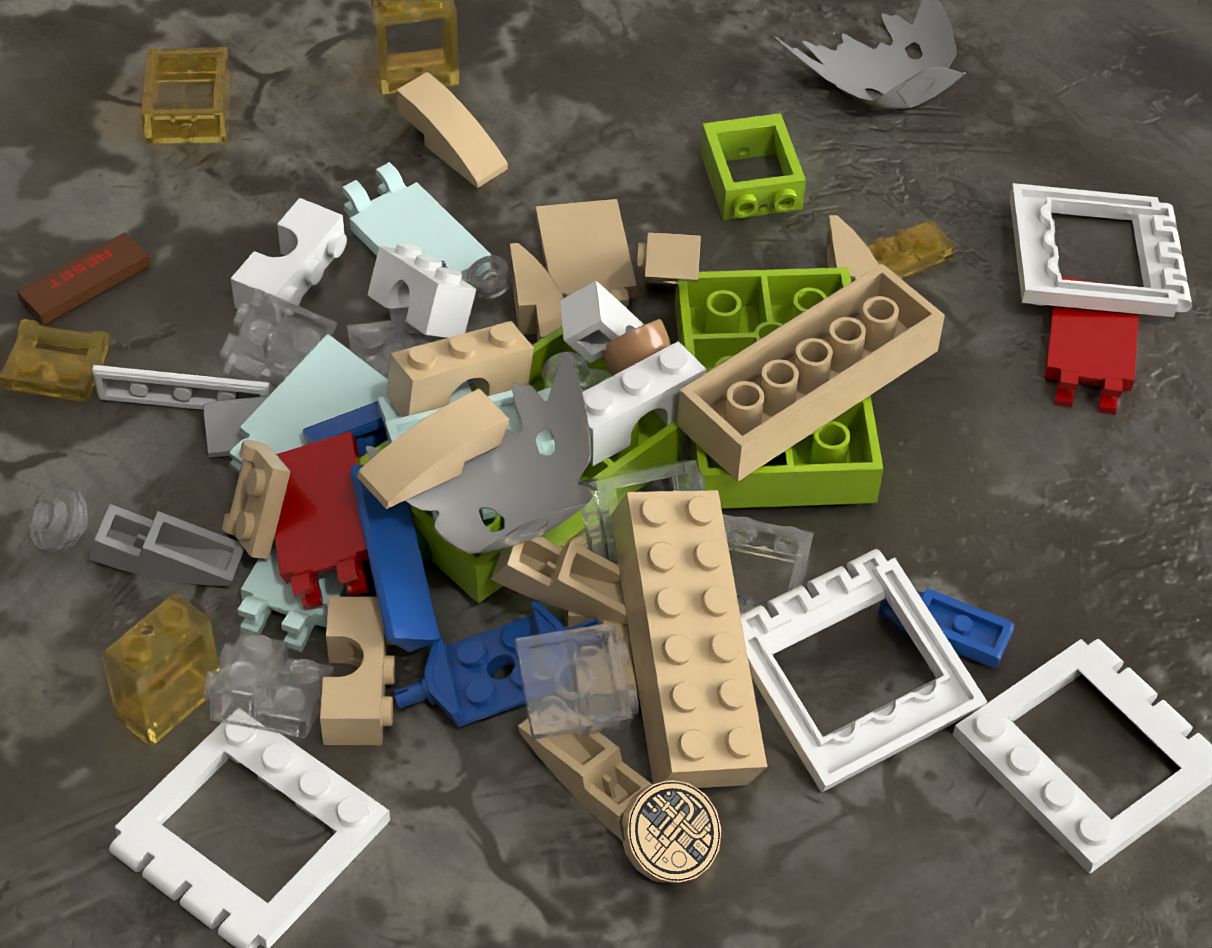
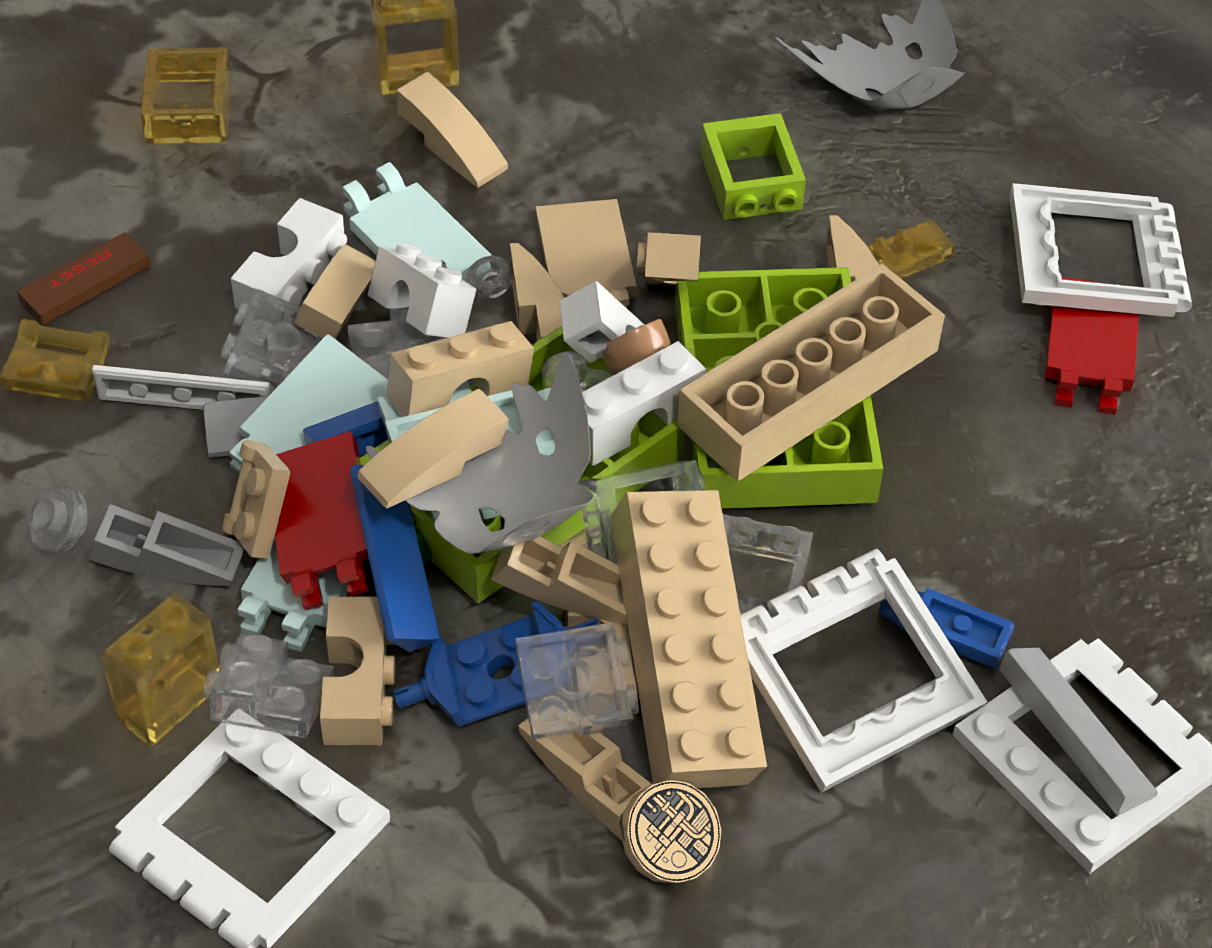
none -> tan slope [294,244,376,340]
none -> light grey slope [999,648,1158,816]

